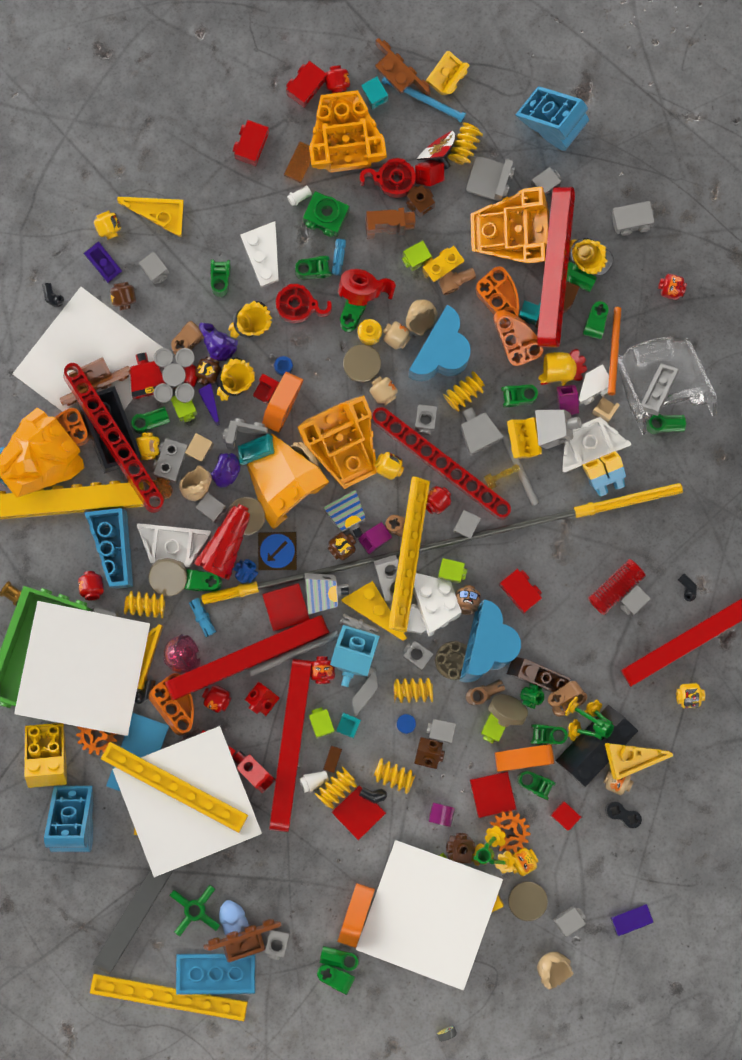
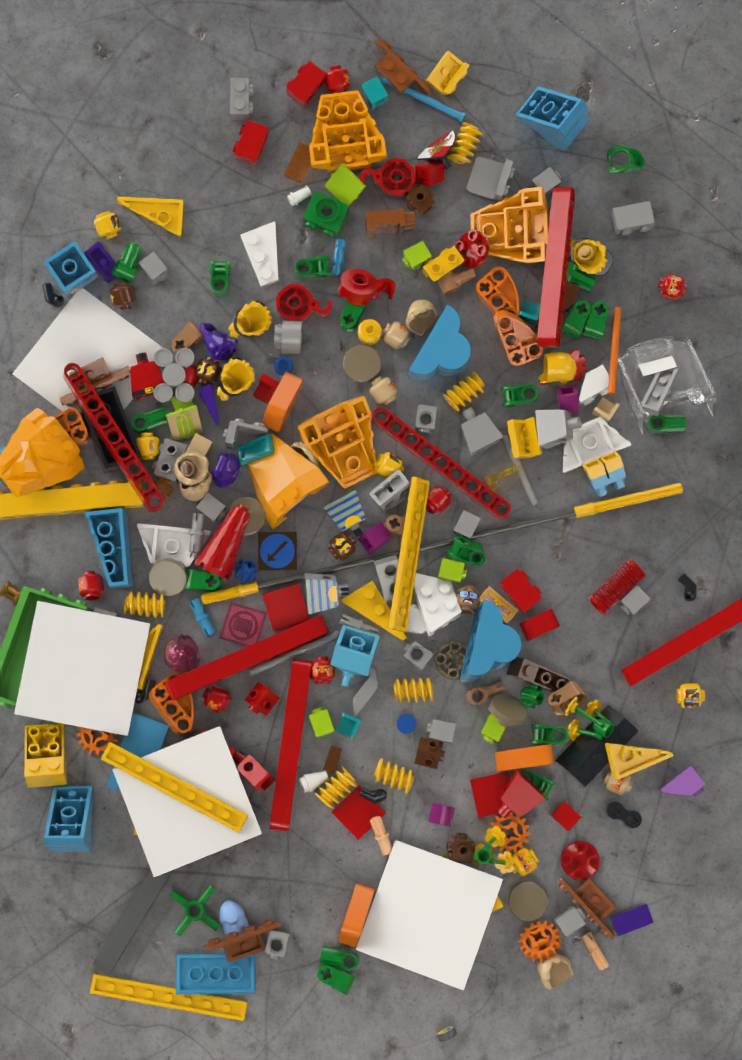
none -> dark azure brick [43,241,99,298]
none -> green piece [112,242,143,283]
none -> piece [166,405,203,441]
none -> tan hair [174,452,209,486]
none -> light grey pin [189,513,205,553]
none -> clear pink piece [219,602,267,647]
none -> light grey brick [230,78,254,121]
none -> light grey piece [274,320,302,354]
none -> lime piece [324,163,366,206]
none -> light grey brick [369,469,411,514]
none -> light nougat axle [370,816,392,856]
none -> green piece [447,535,486,566]
none -> red dish [454,230,489,268]
none -> slope [479,586,519,625]
none -> red torso [497,769,545,819]
none -> orange gear [518,920,562,962]
none -> red beam [519,609,560,641]
none -> dark orange bracket [558,876,616,939]
none -> green piece [561,300,591,339]
none -> red dish [561,841,600,880]
none -> light nougat axle [580,931,609,971]
none -> green piece [607,145,645,174]
none -> white sticker [639,356,677,376]
none -> medium lavender slope [659,766,706,797]

